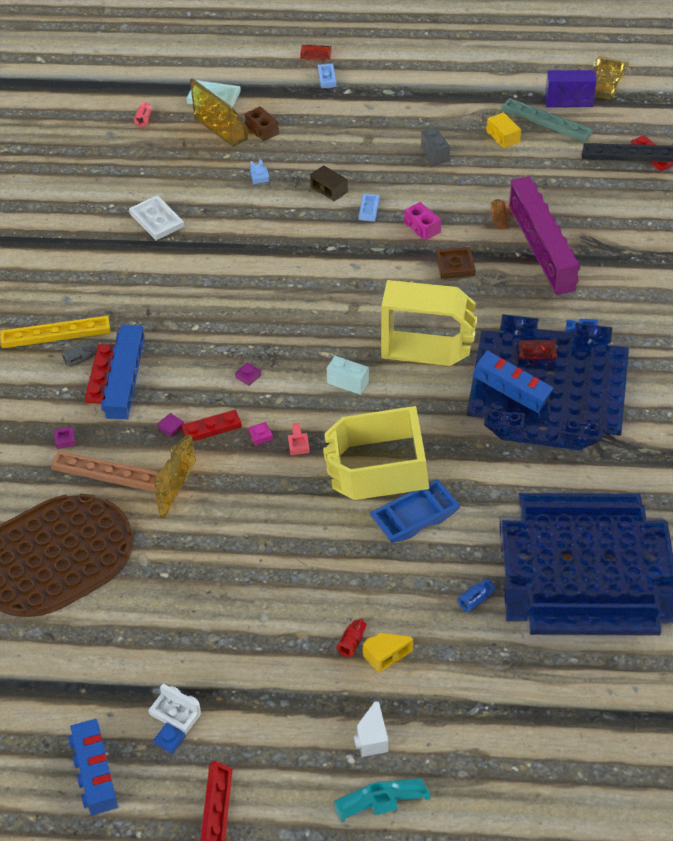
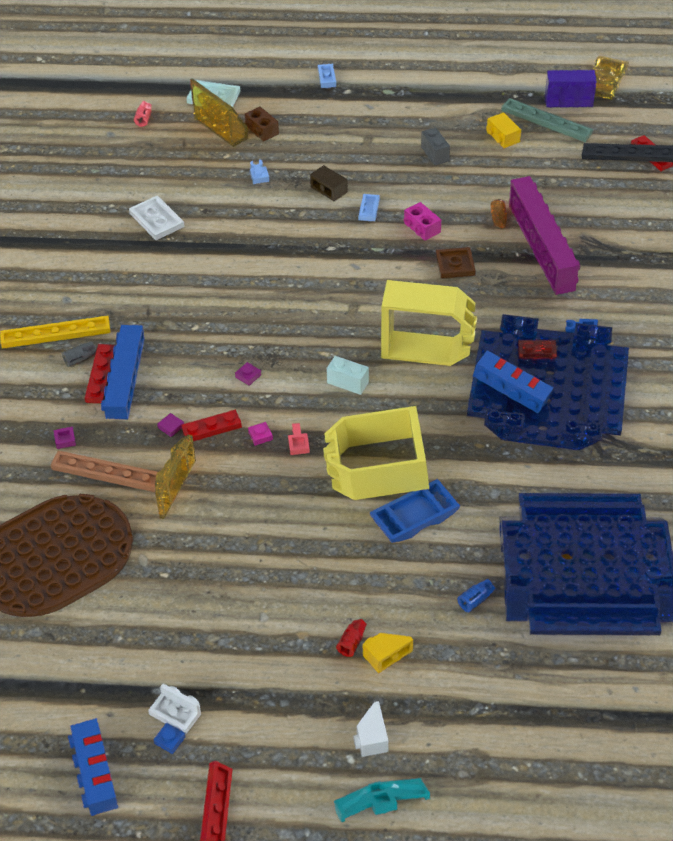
clear red plate [300,44,332,60] -> none

